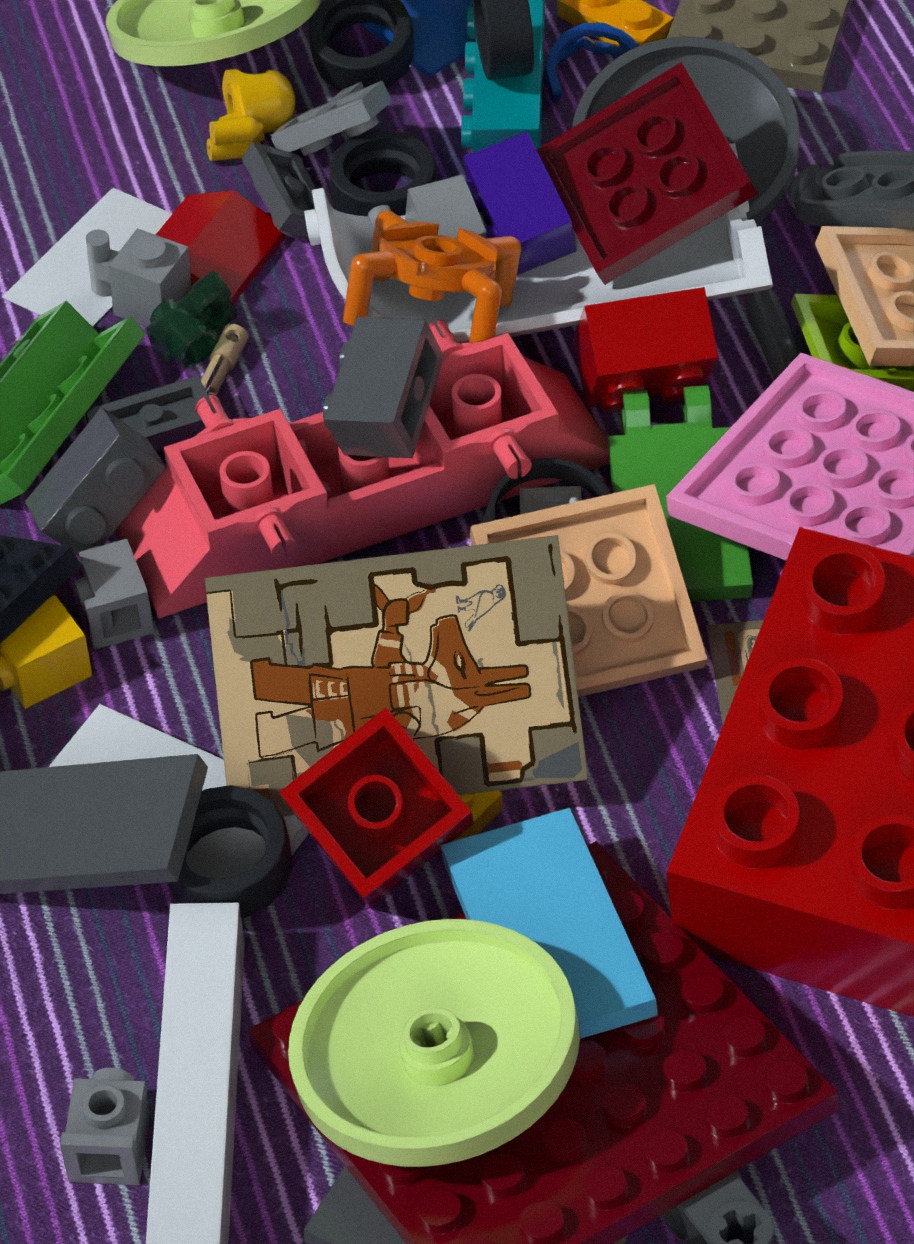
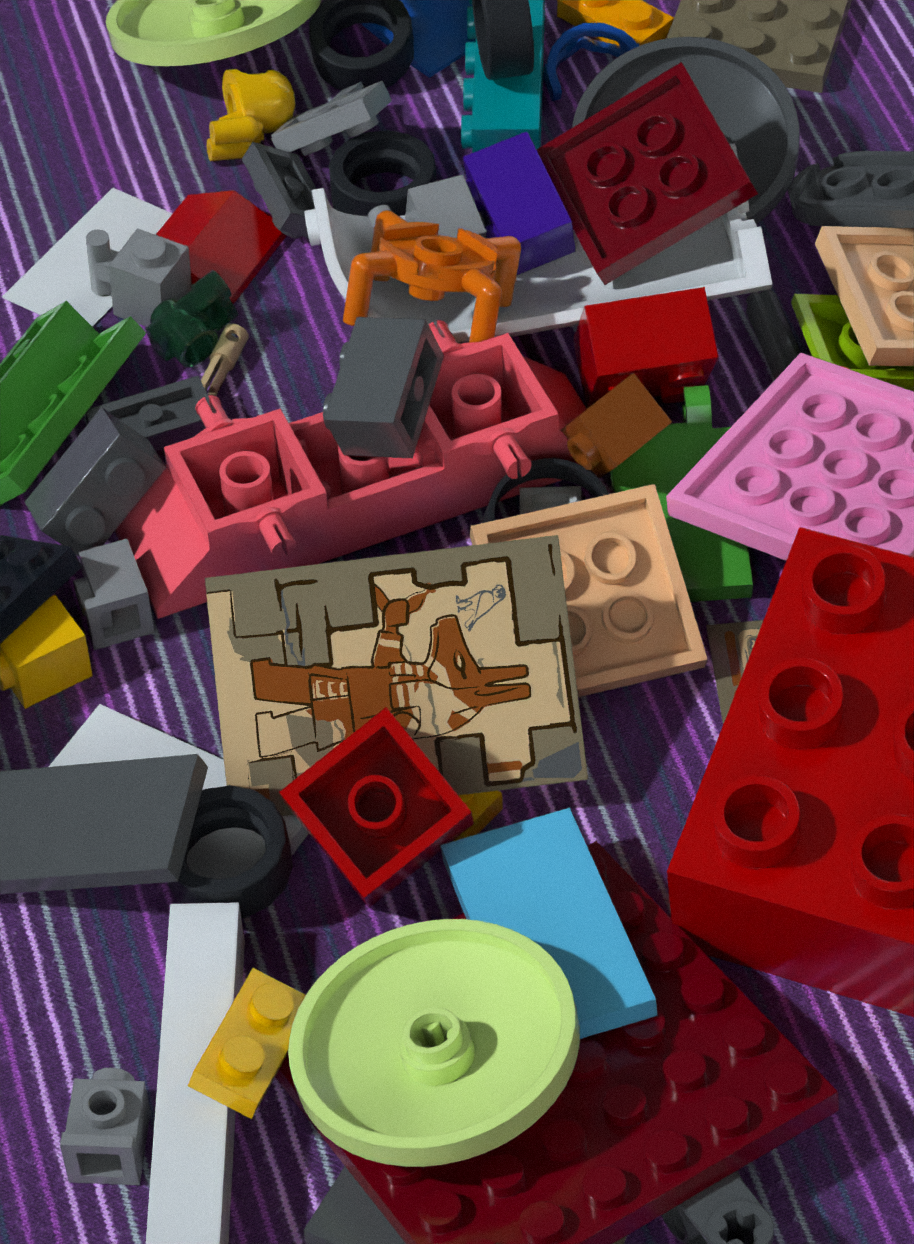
none -> yellow plate [188,968,306,1119]
none -> dark orange brick [561,373,672,478]

